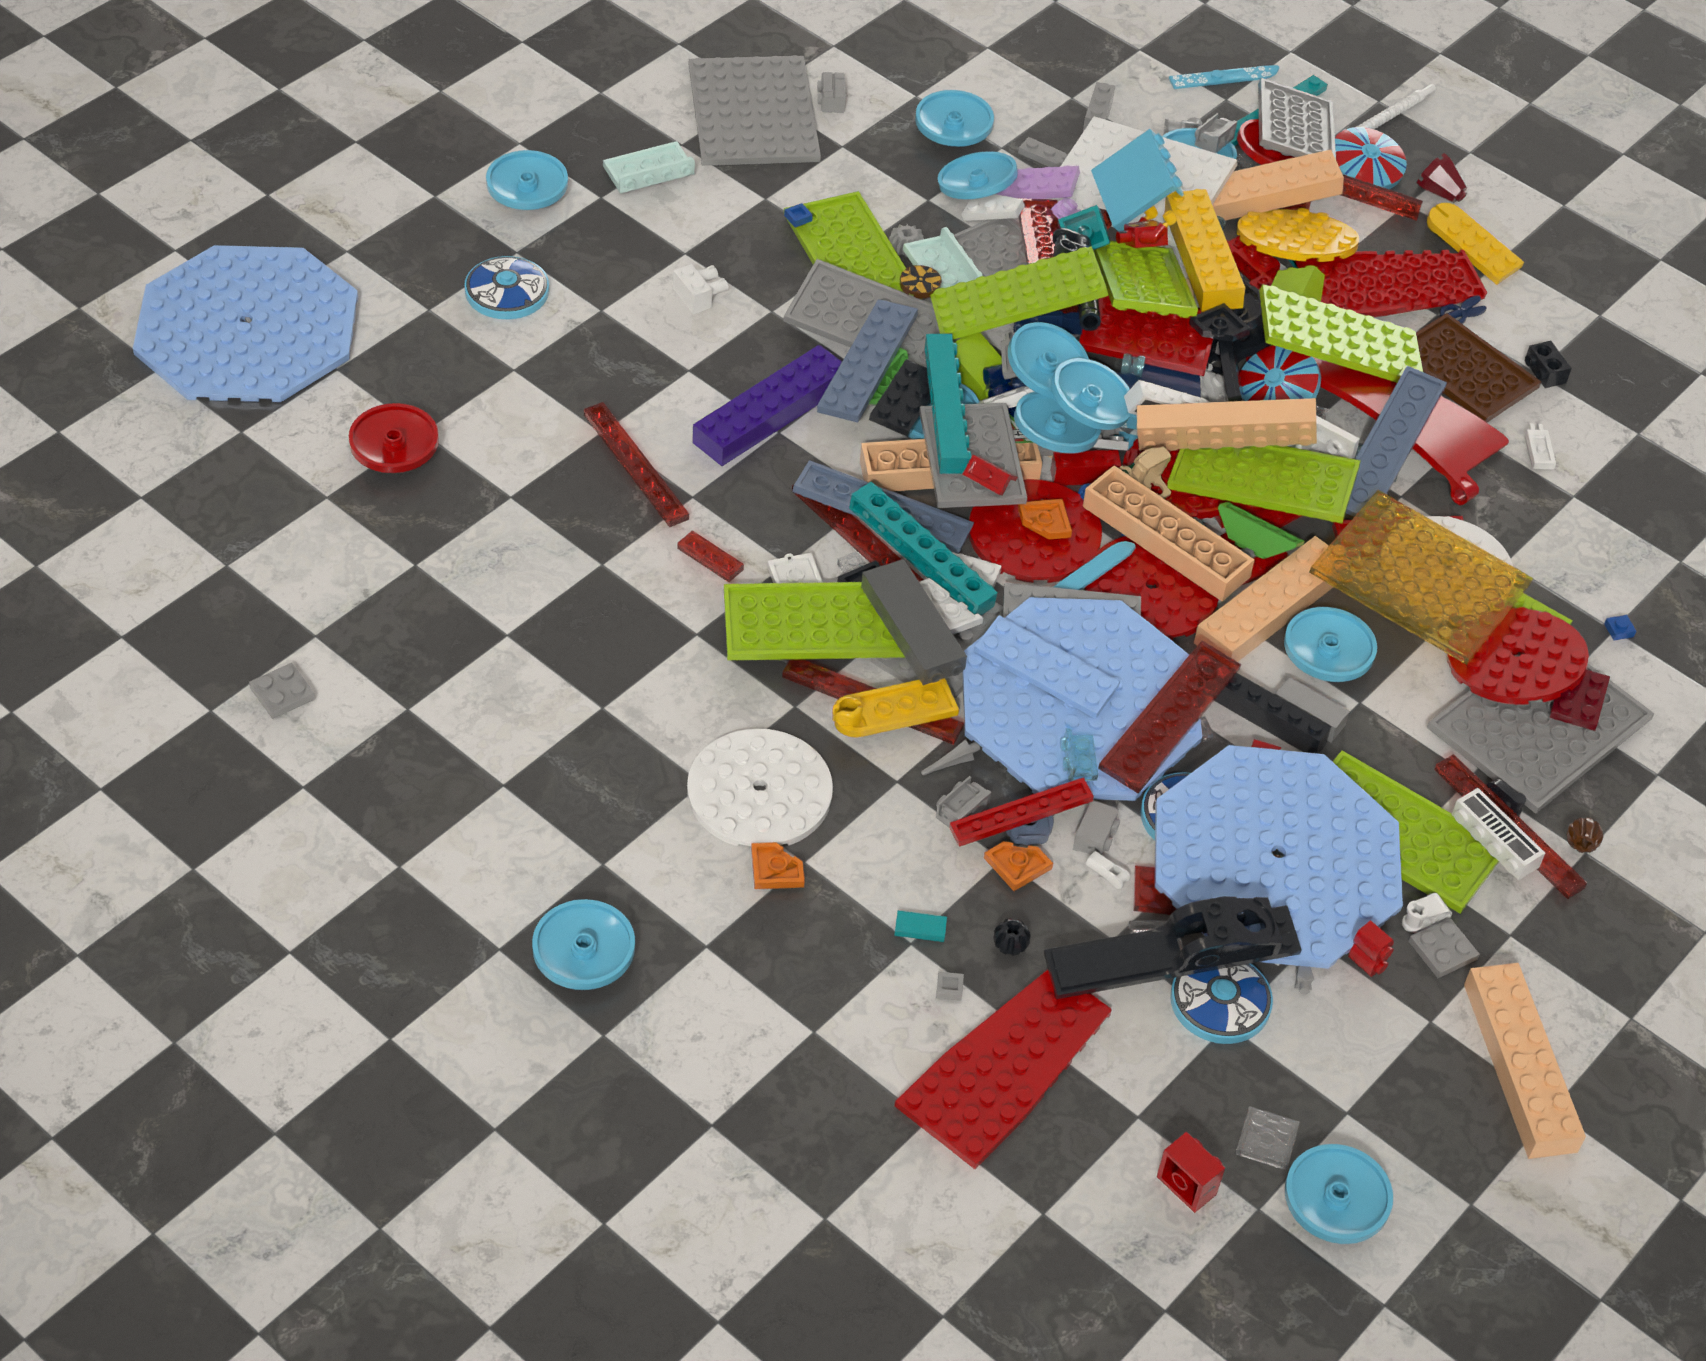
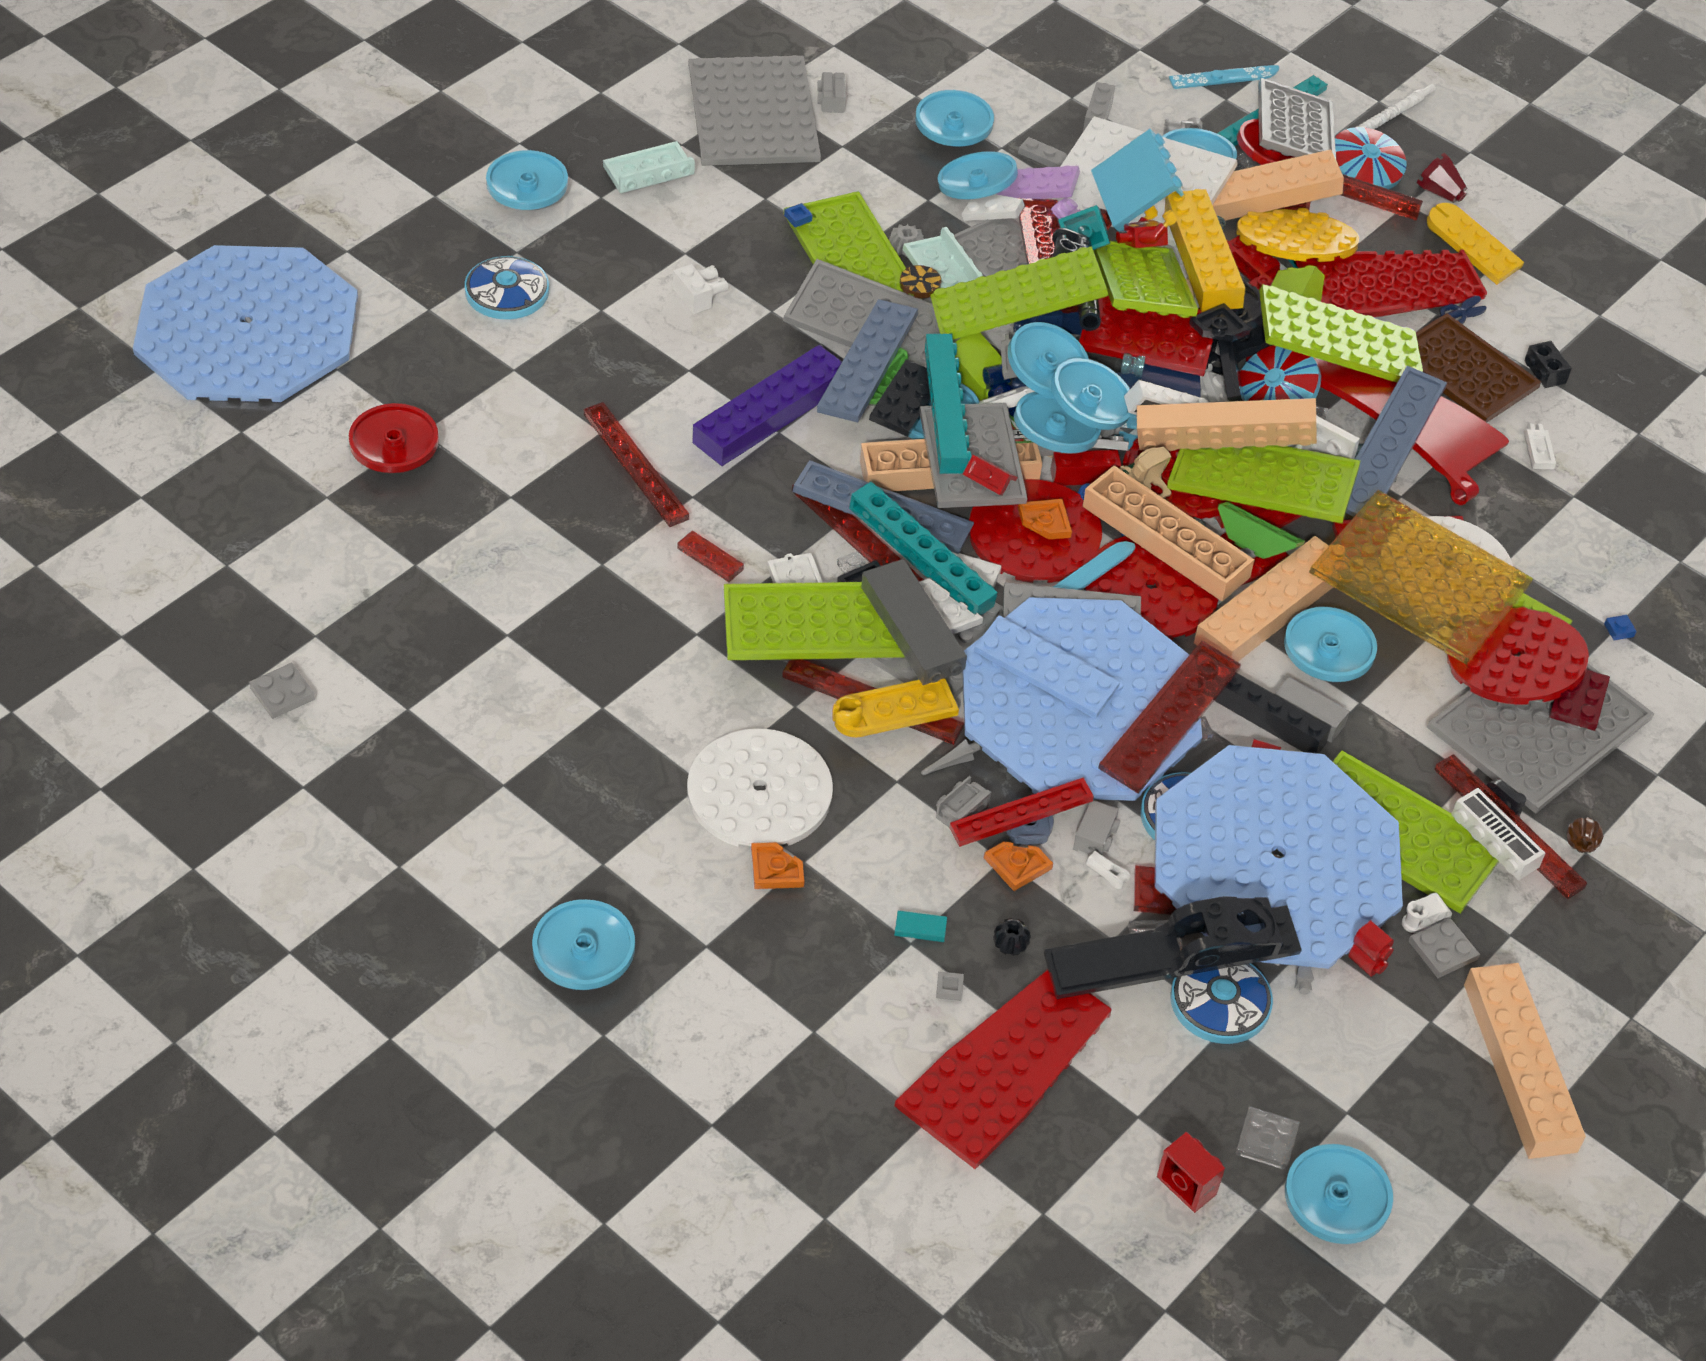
clear light blue bracket [1060,728,1098,781] -> none
light grey hinge [1195,113,1237,153] -> none

